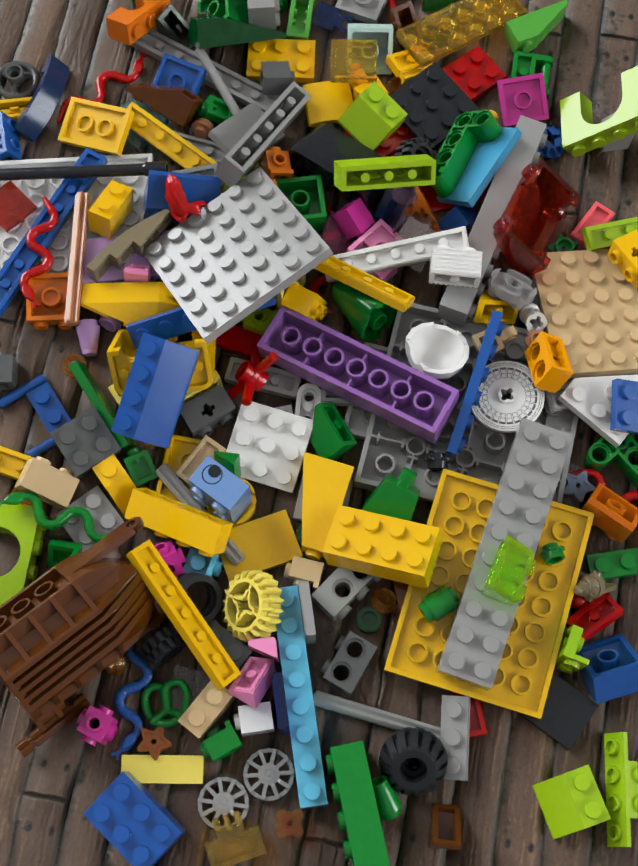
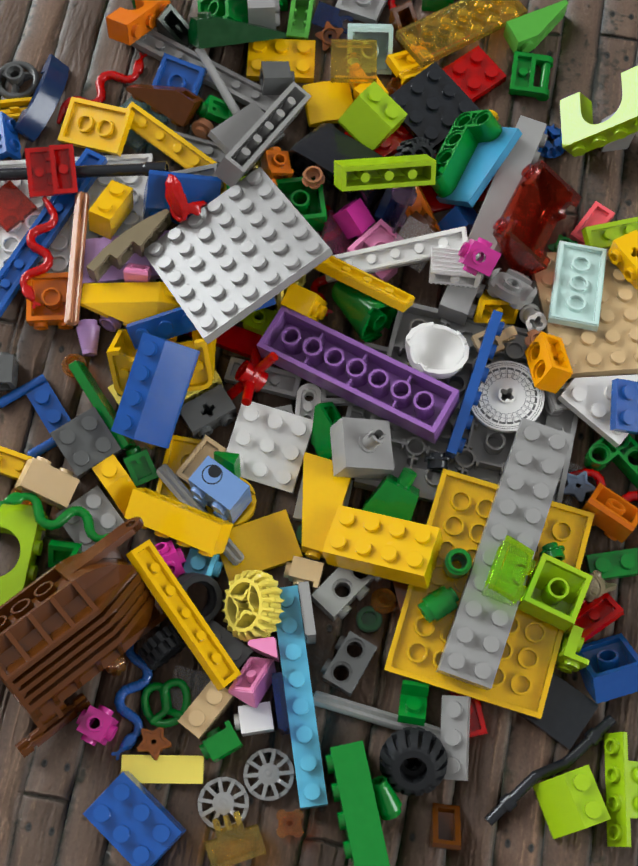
dark pink plate [497,73,549,127] -> none
none -> red slope [24,144,78,198]
none -> nougat plate [302,166,325,189]
none -> dark orange plate [315,21,344,51]
none -> light grey brick [330,417,394,479]
none -> green bracket [397,680,429,726]
none -> green brick [443,548,472,579]
none -> dark pink brick [458,237,501,277]
none -> black bar [484,714,616,826]
none -> lime slope [517,553,593,631]
none -> light aqua tile [547,240,607,332]

